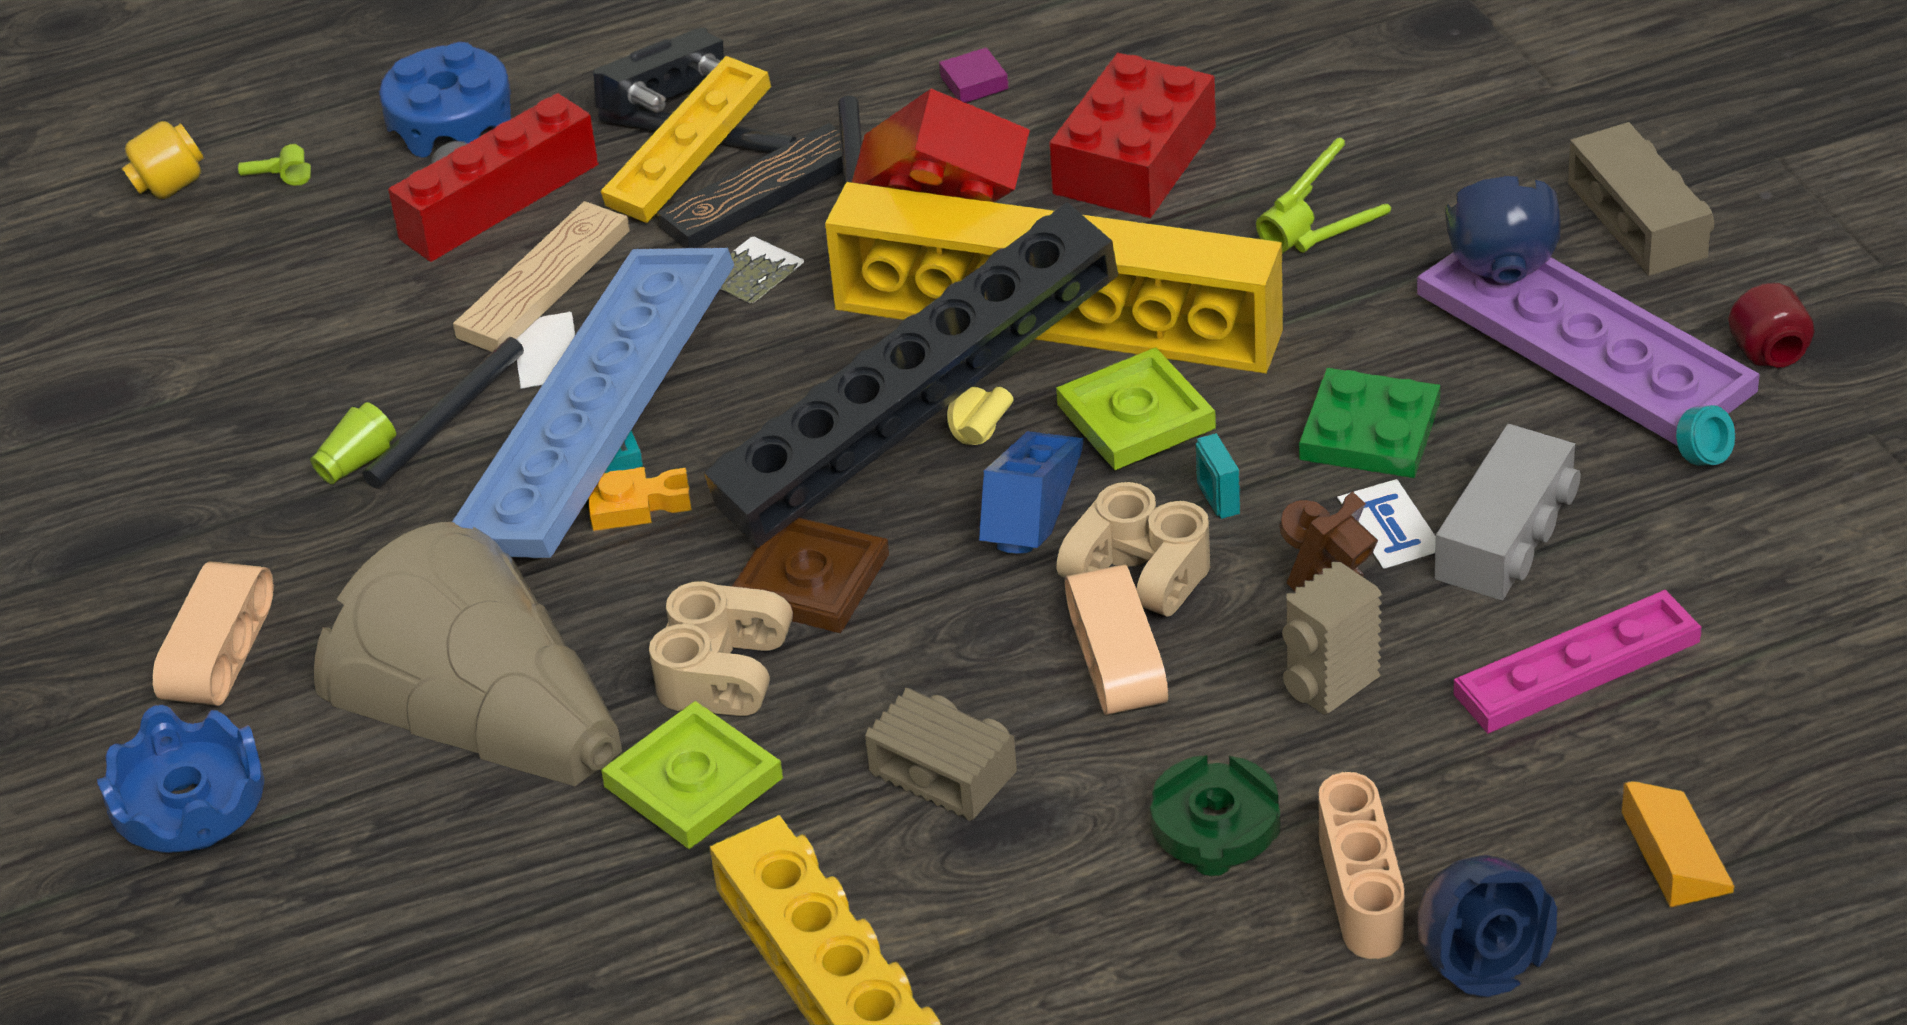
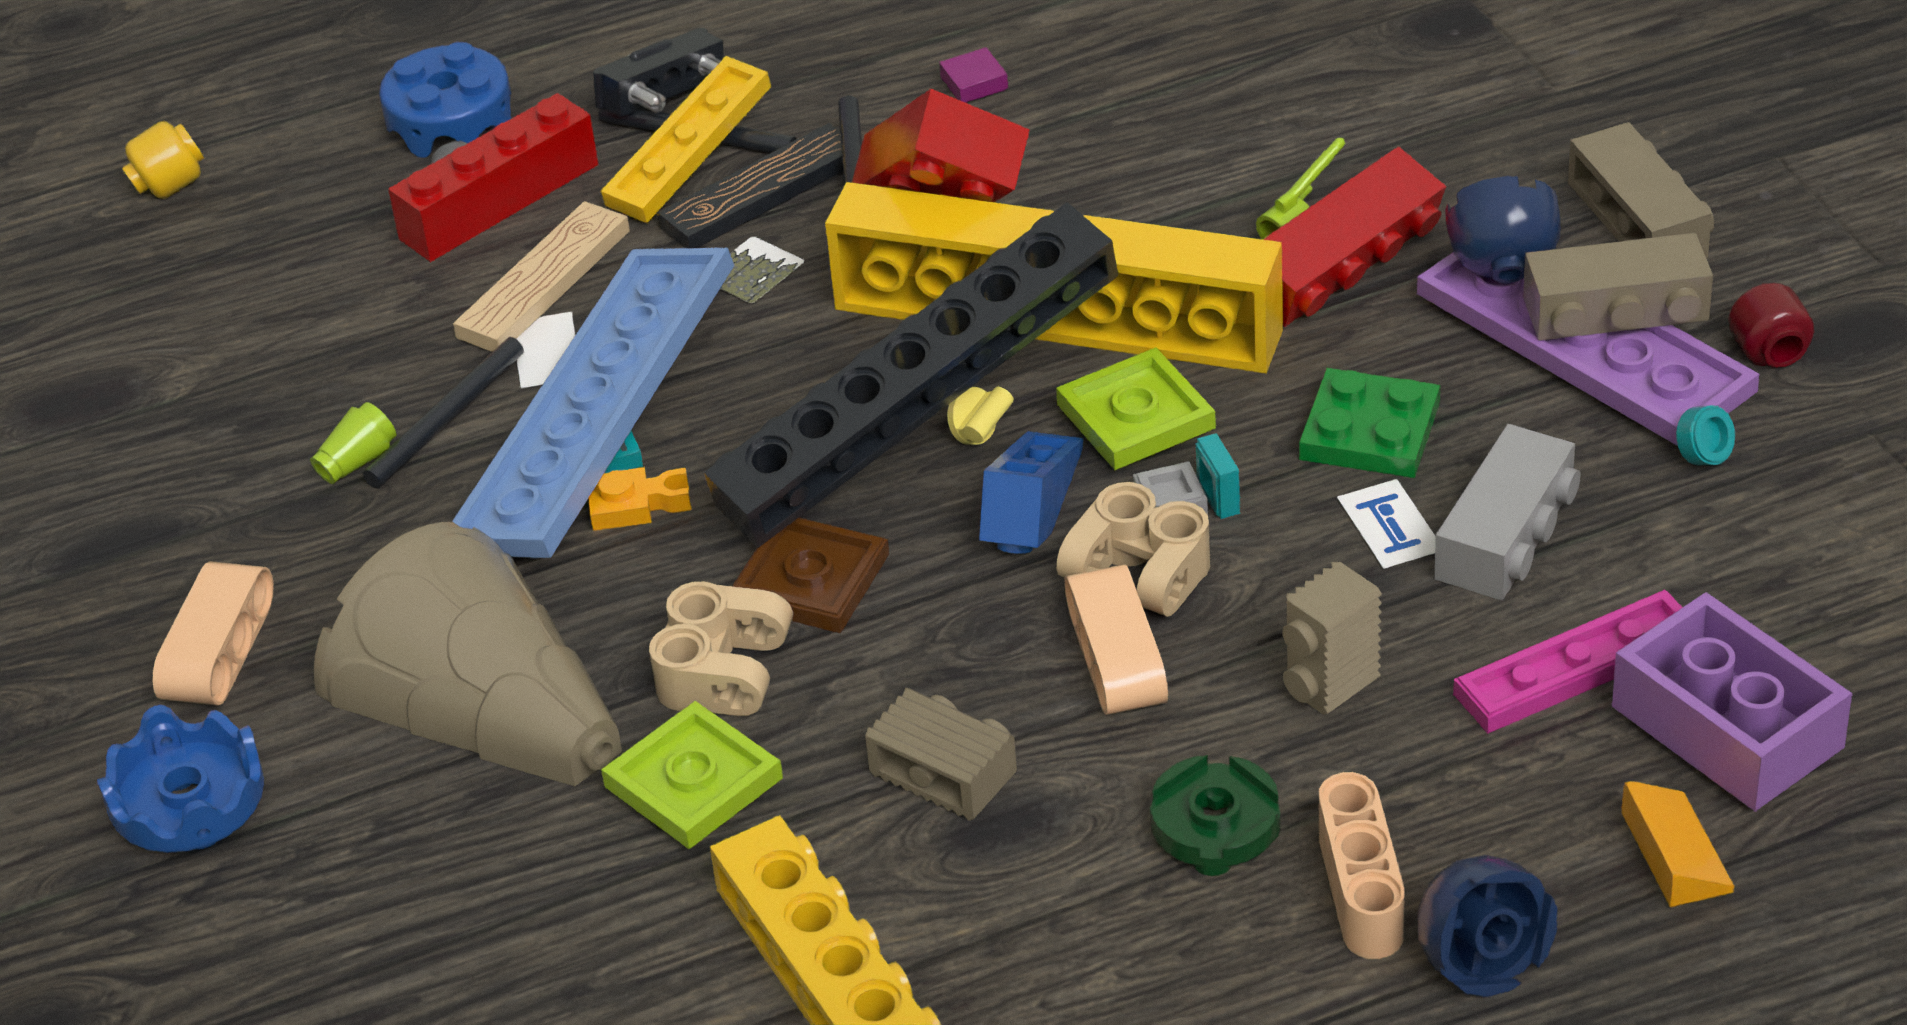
lime hand [238,144,311,186] -> none
red brick [1049,53,1216,219] -> none
reddish brown hips [1279,491,1378,592] -> none
none -> light grey tile [1133,462,1208,514]
none -> red brick [1263,146,1446,327]
none -> dark tan brick [1523,233,1713,341]
none -> medium lavender brick [1612,592,1852,811]

